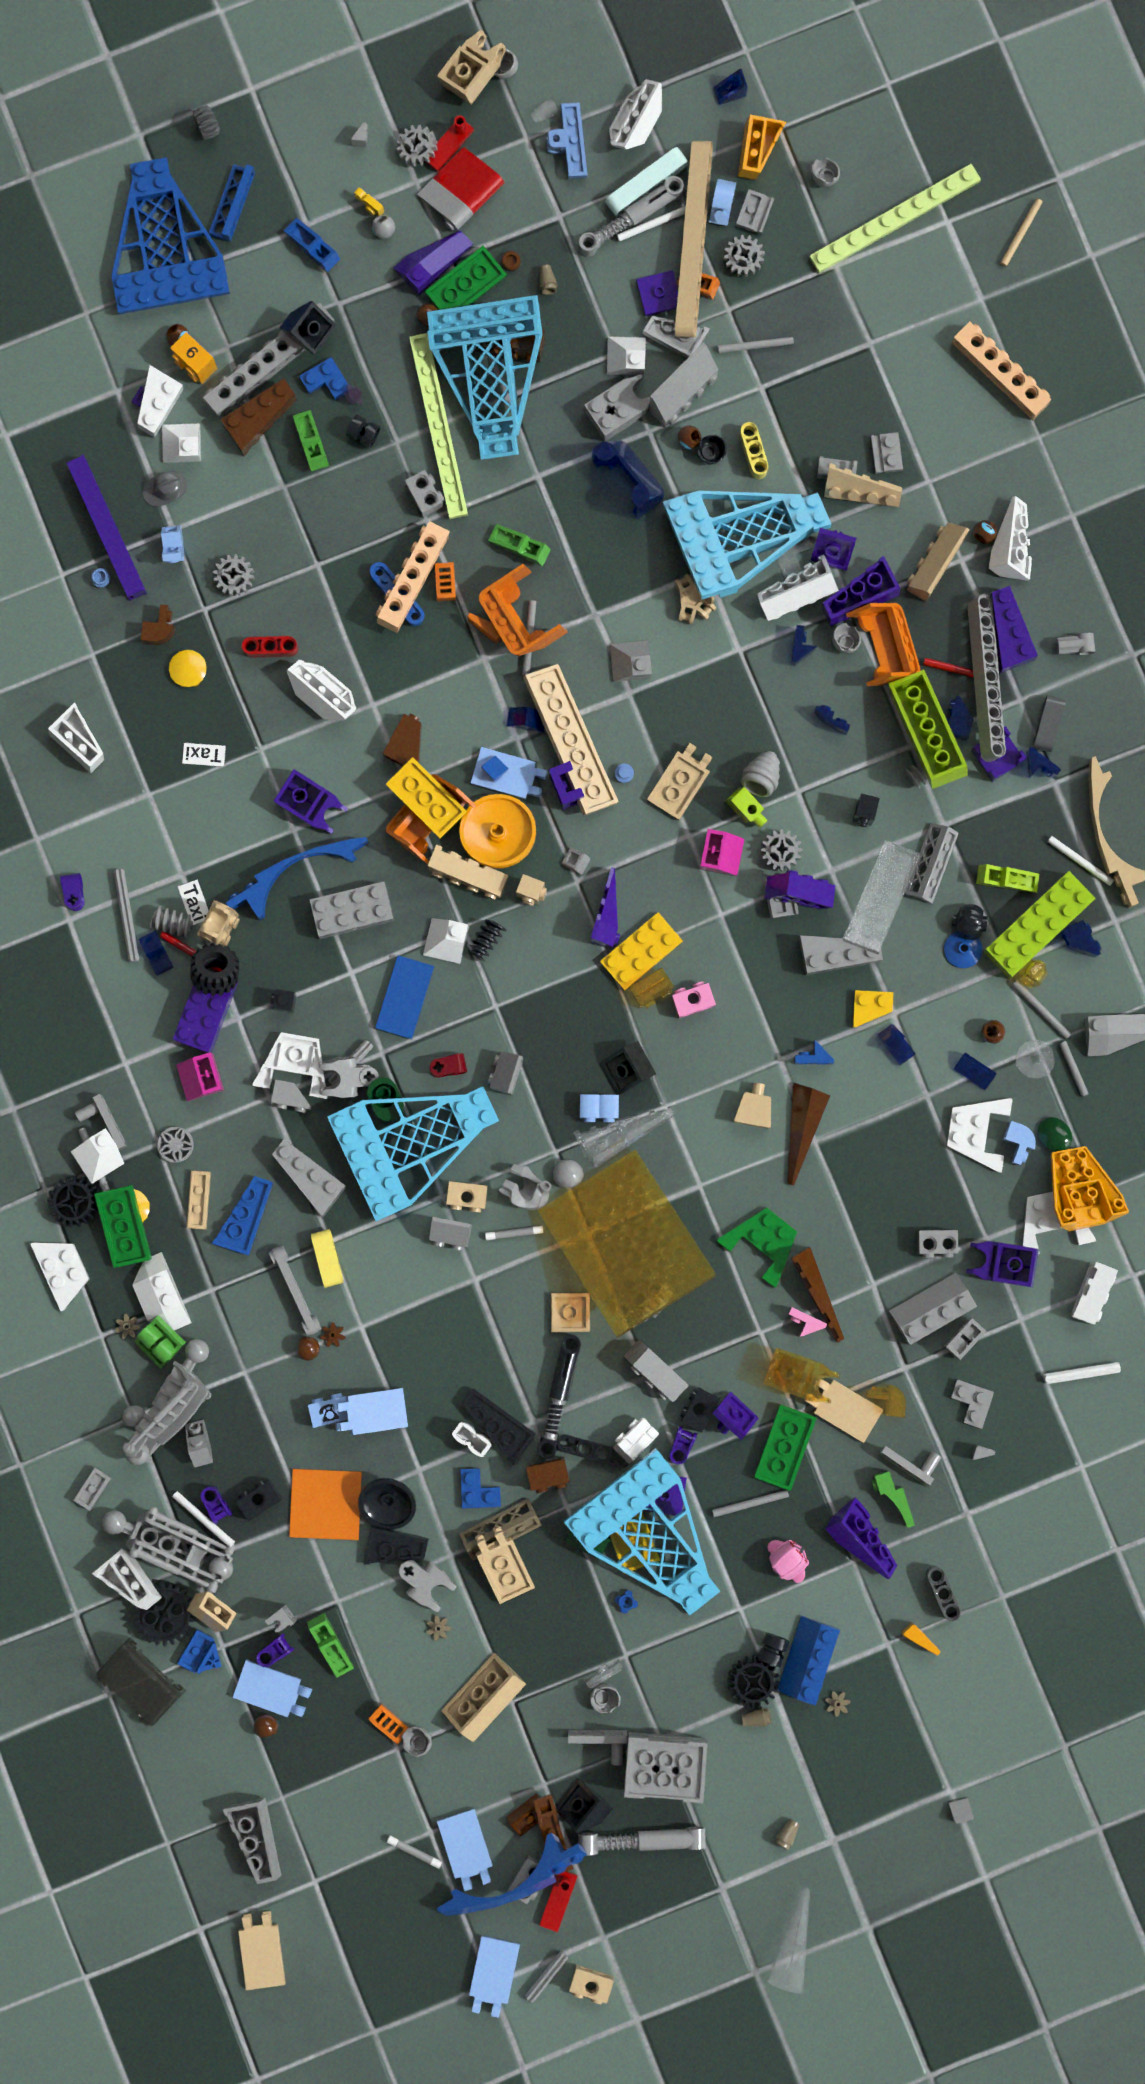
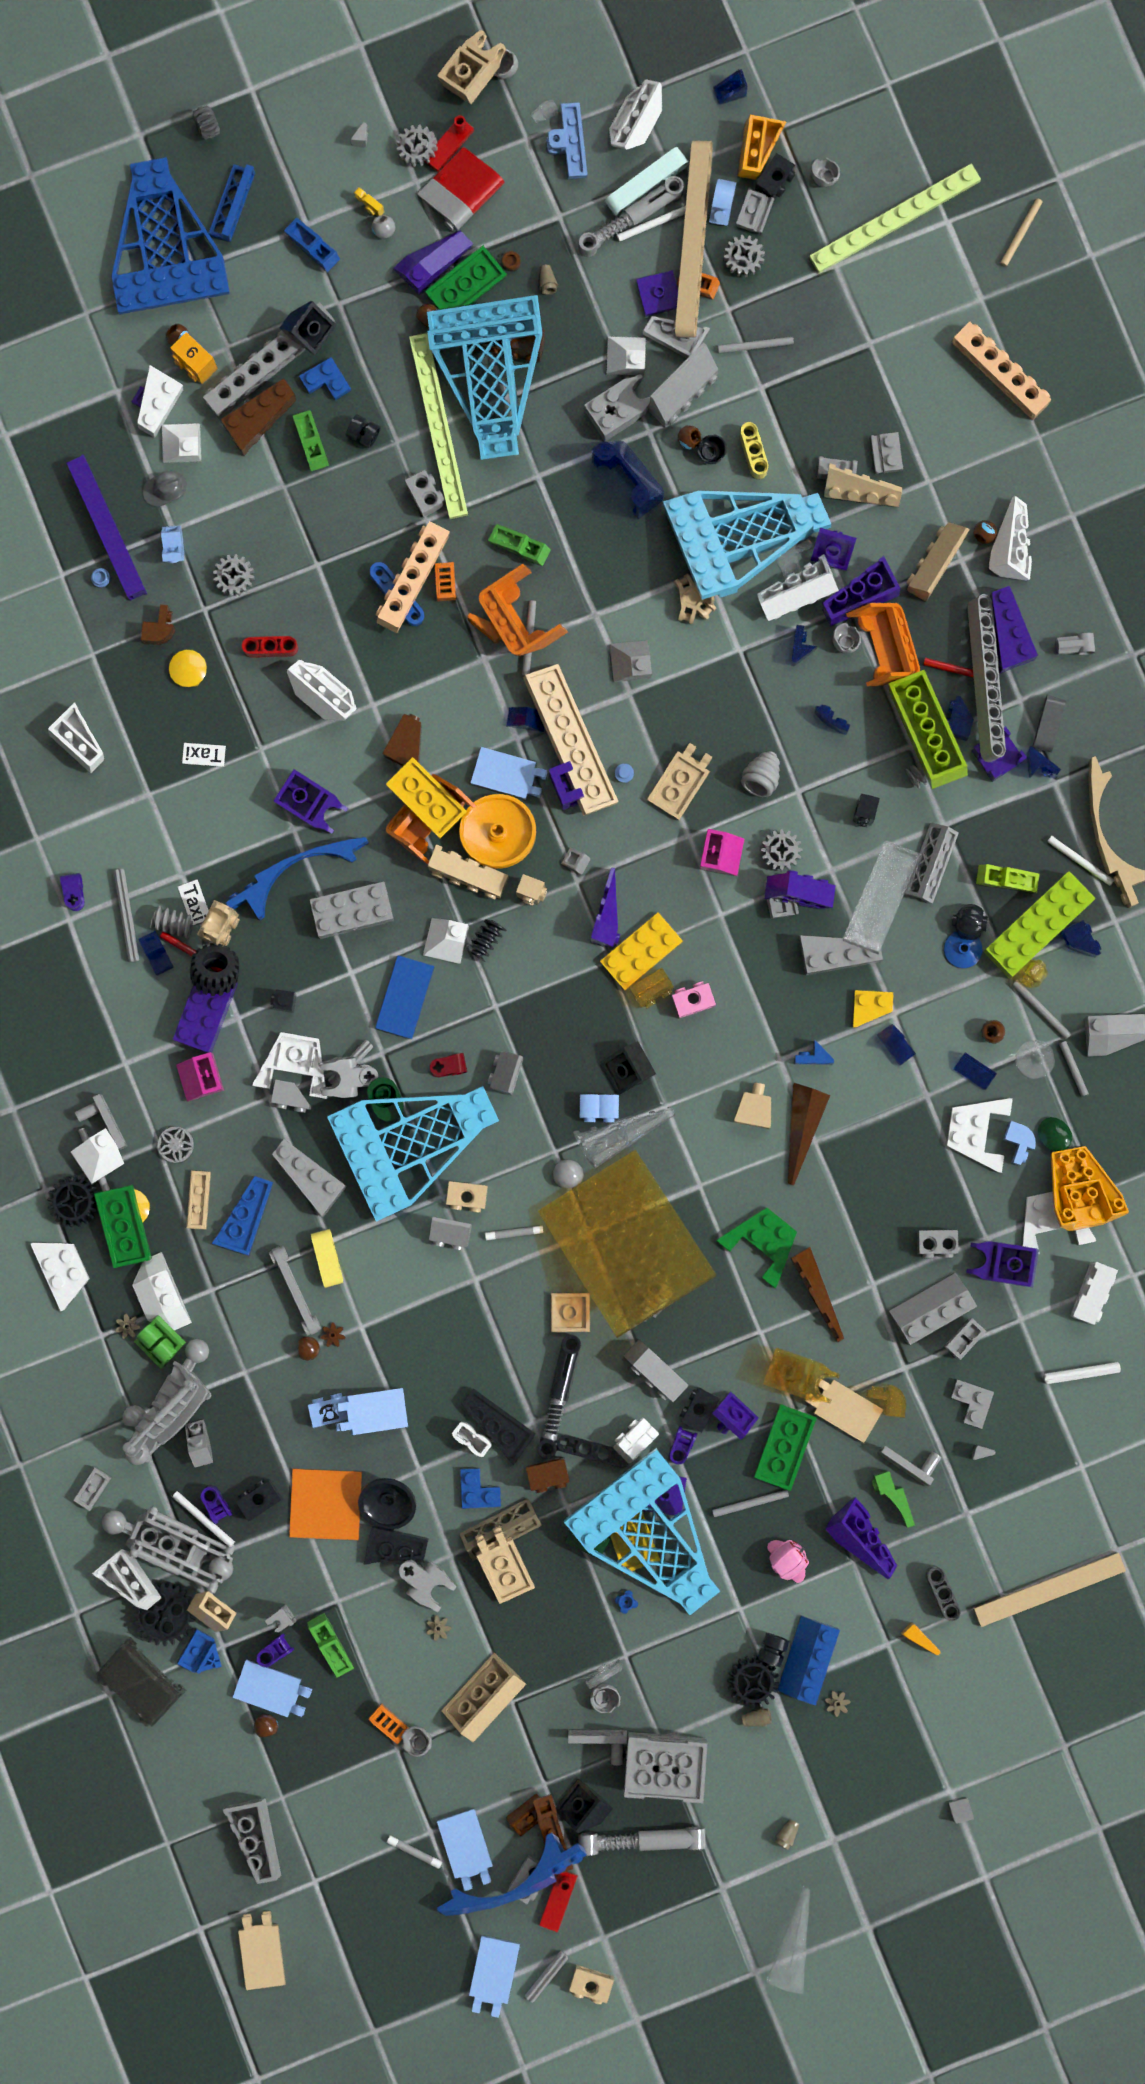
clear purple plate [345,384,363,404] -> none
blue slope [481,755,509,782] -> none
light grey piece [499,1164,551,1210] -> none
lime torso [725,787,768,828] -> none
bright pink slope [788,1307,827,1337] -> none
none -> black brick [755,153,796,201]
none -> tan tile [974,1552,1126,1627]

